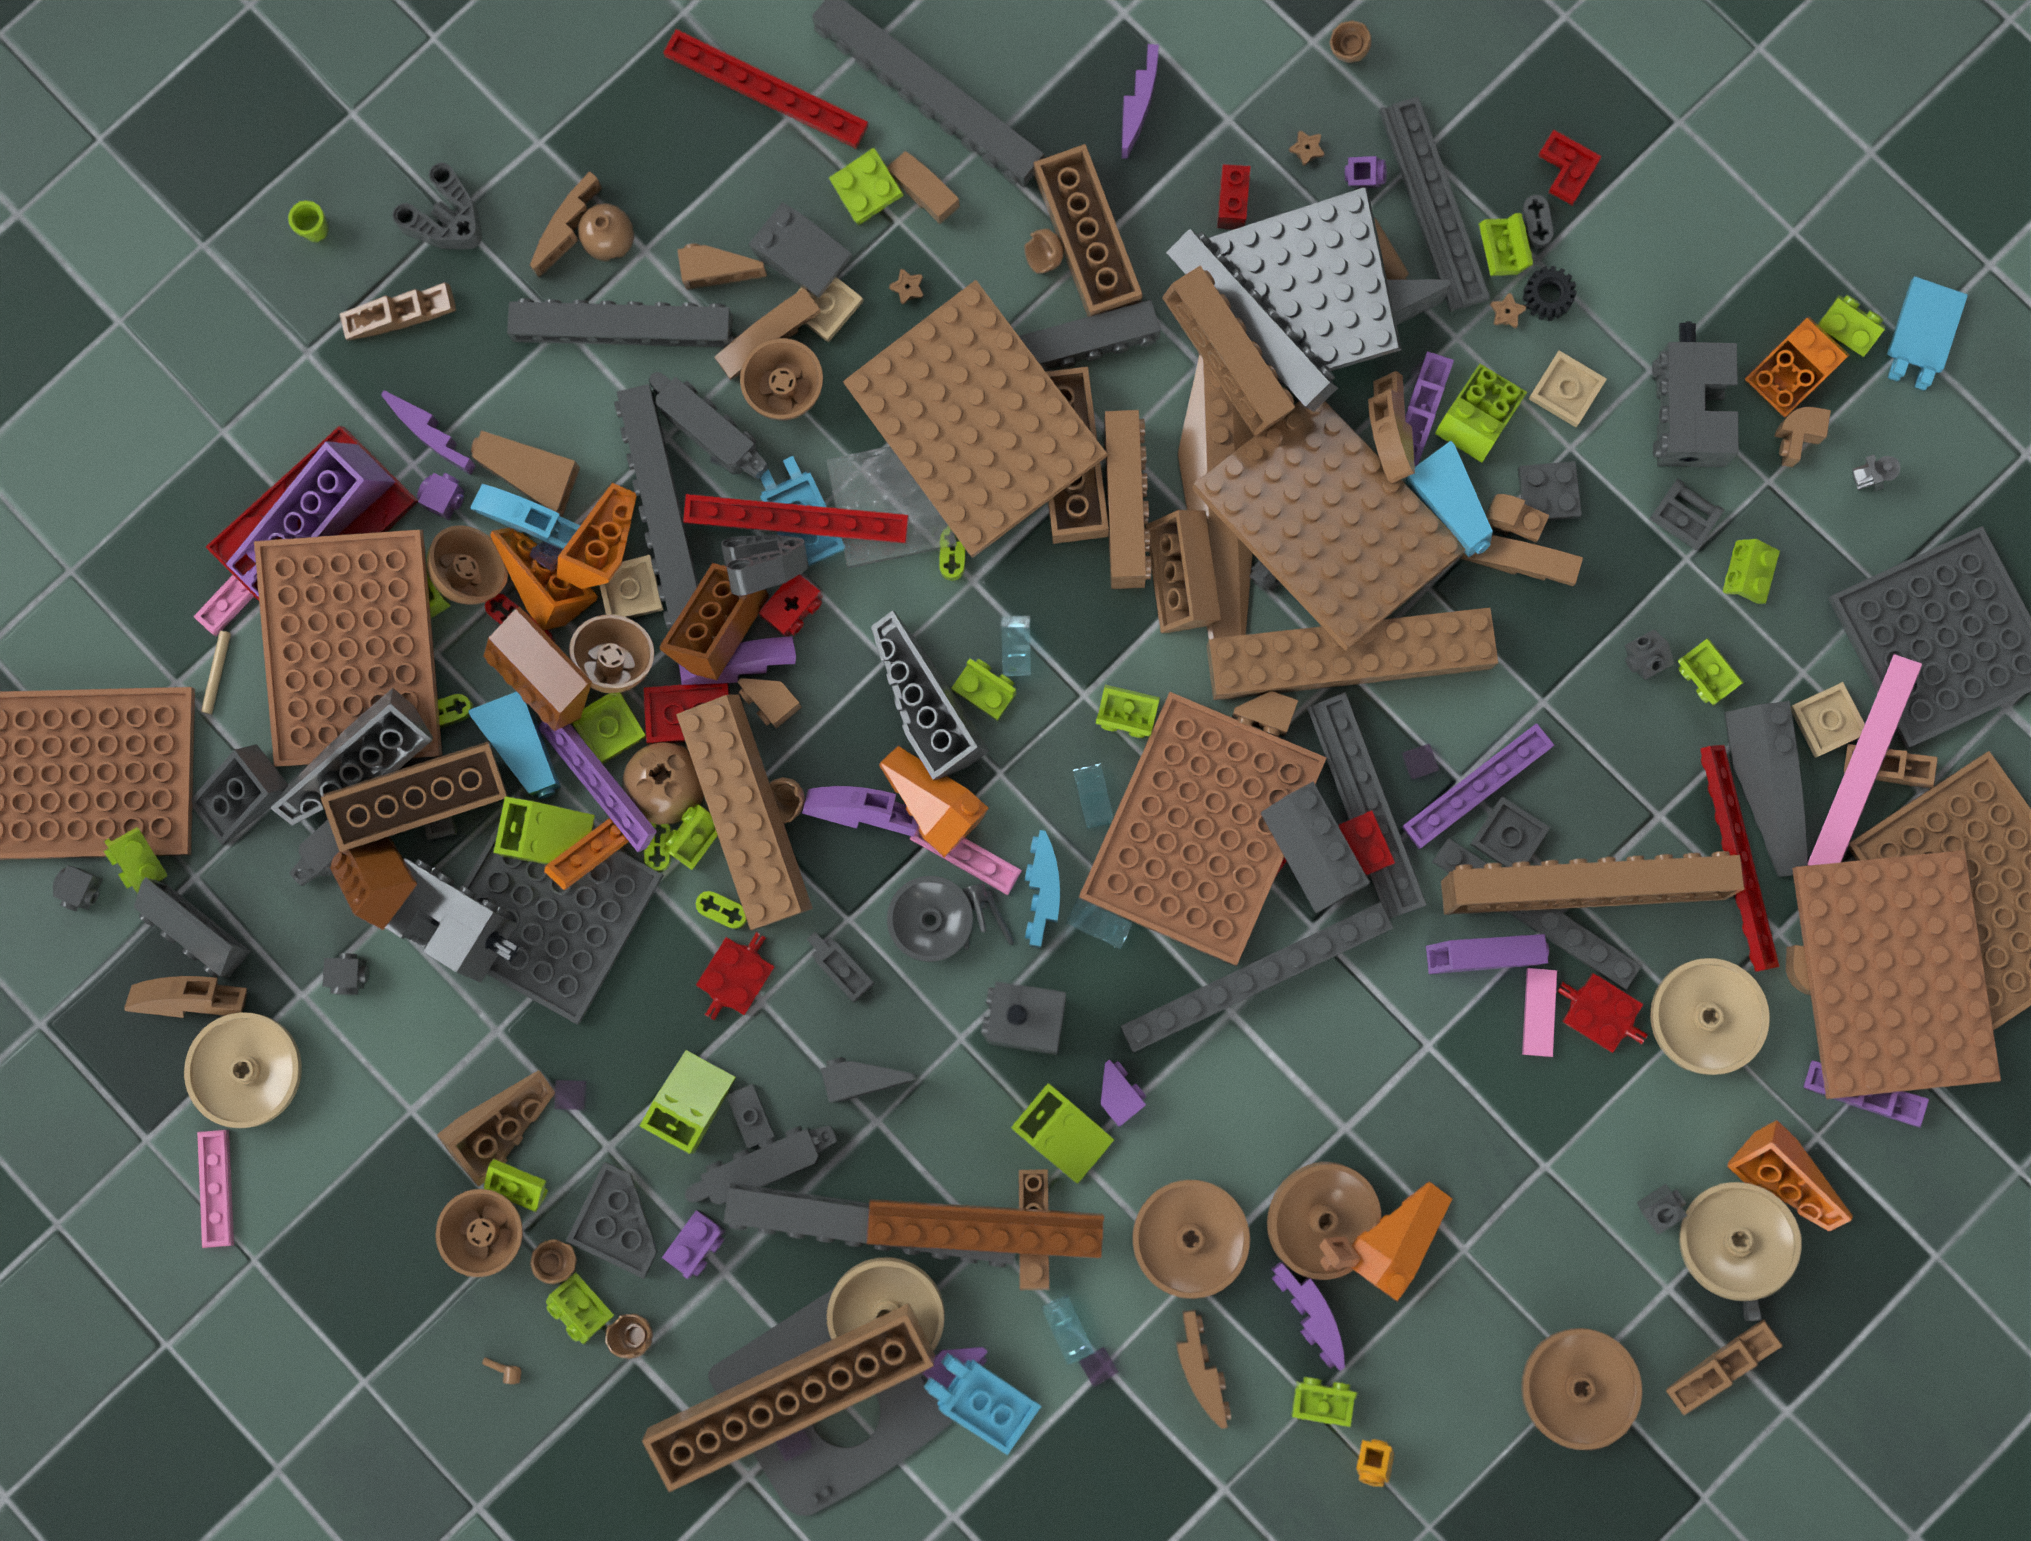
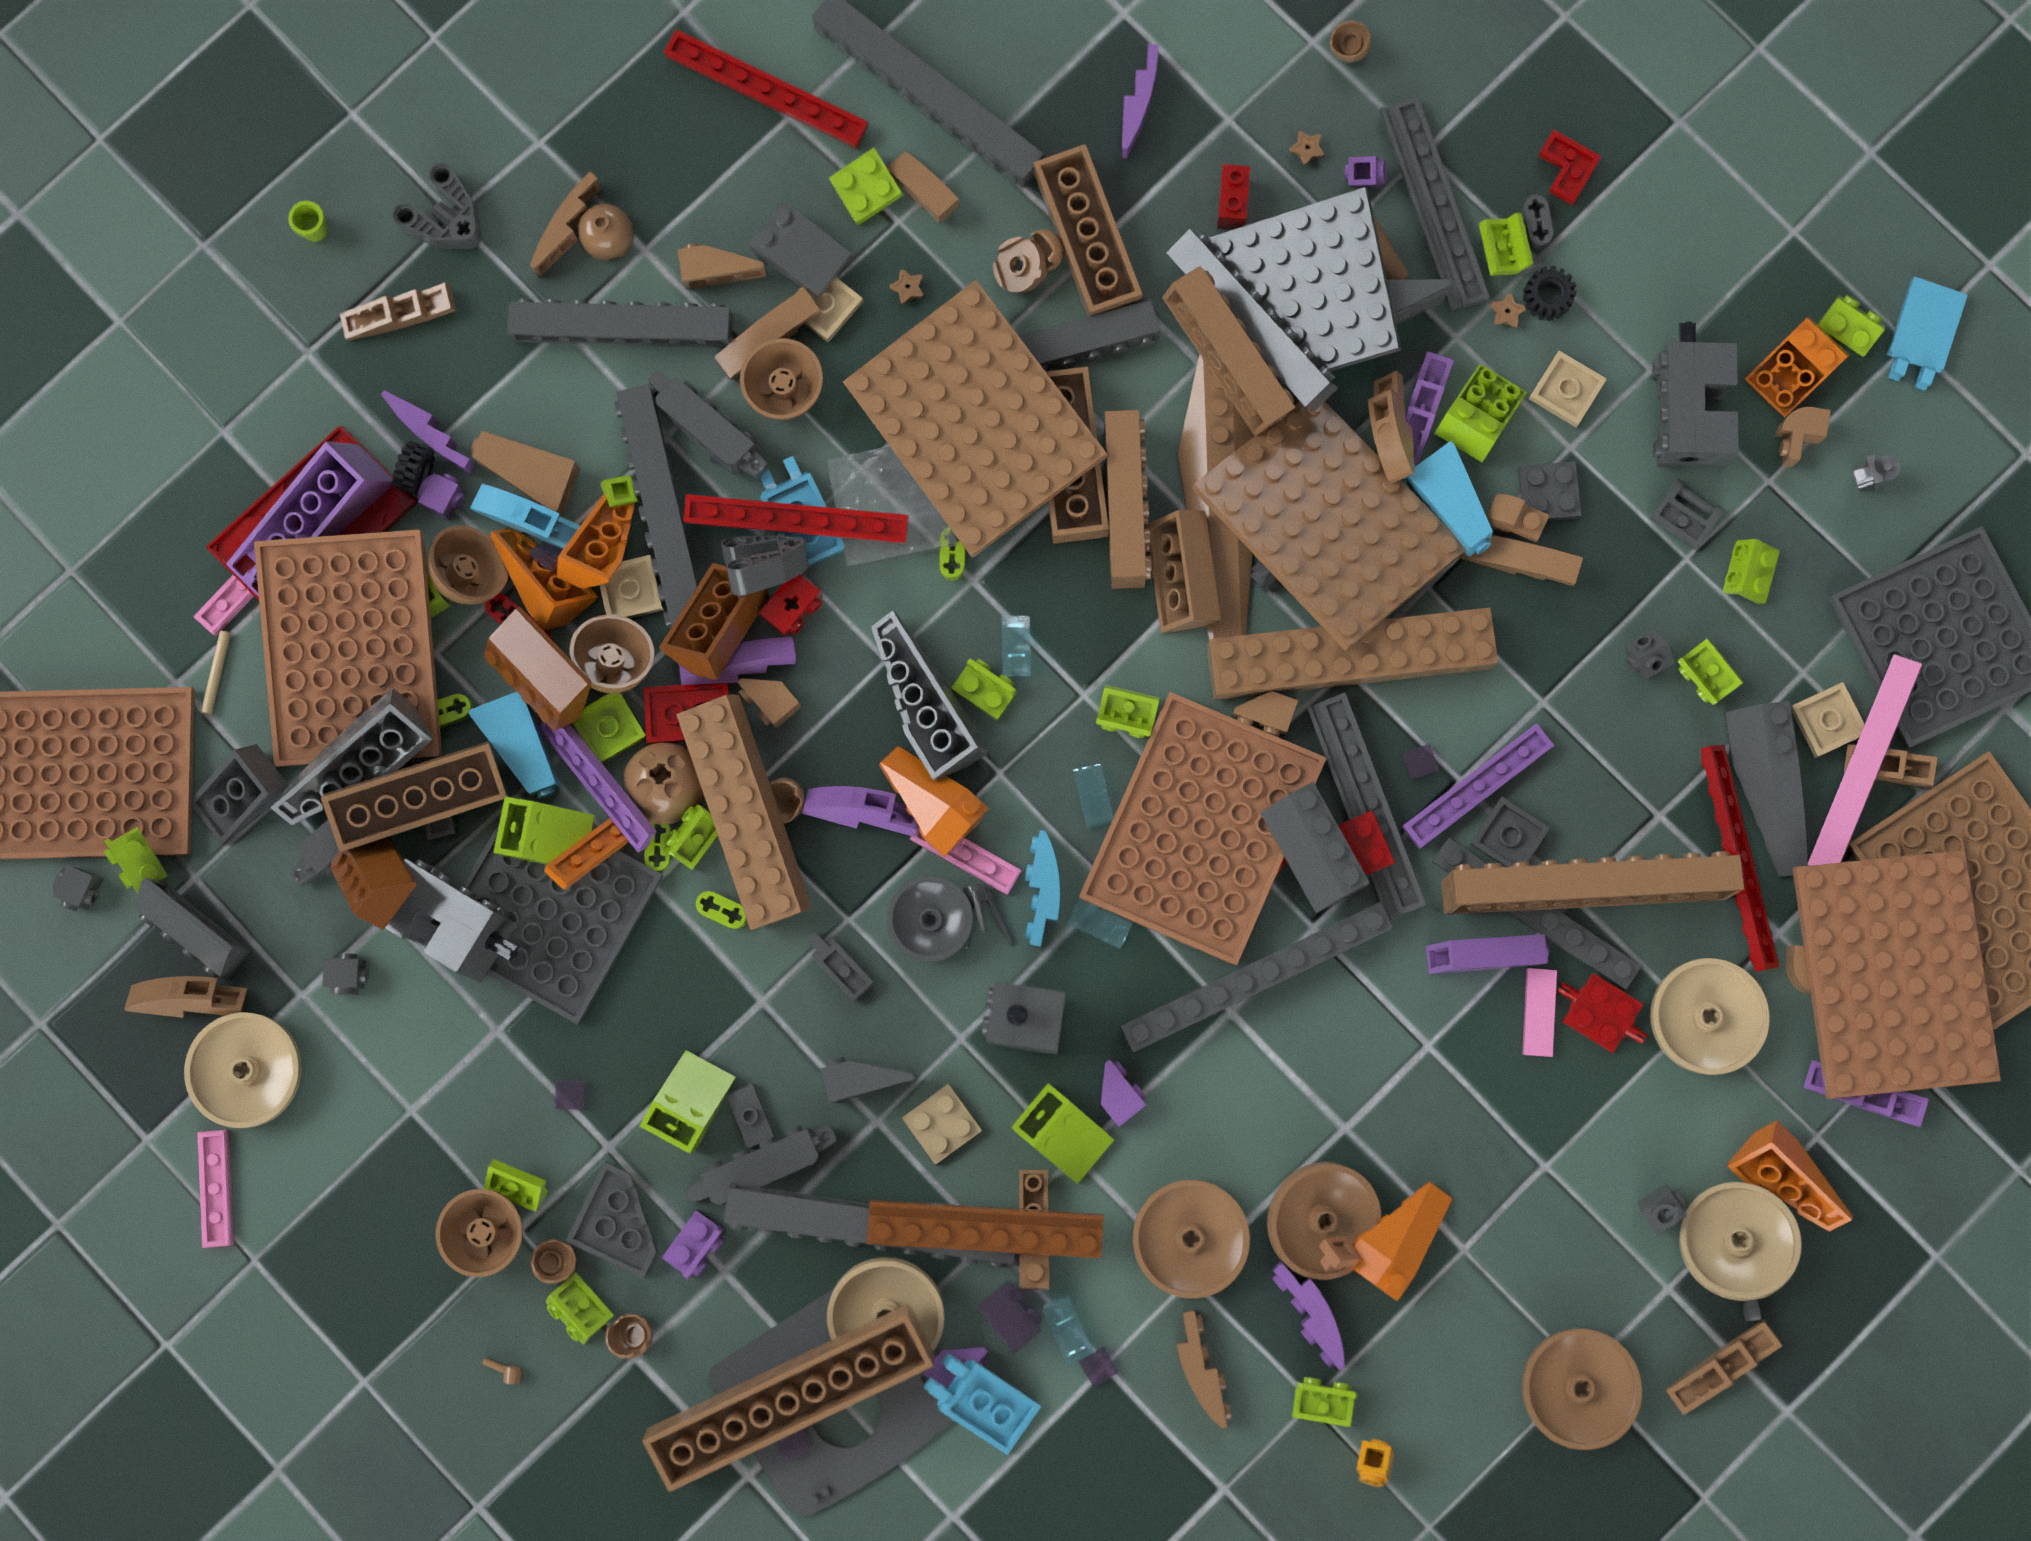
medium nougat wedge [437,1070,555,1187] -> none
red plate [696,932,775,1021] -> none
none -> black tyre [393,441,435,495]
none -> lime slope [601,475,638,508]
none -> tan plate [902,1084,982,1165]
none -> clear purple brick [977,1281,1043,1353]
none -> medium nougat plate [993,237,1047,294]

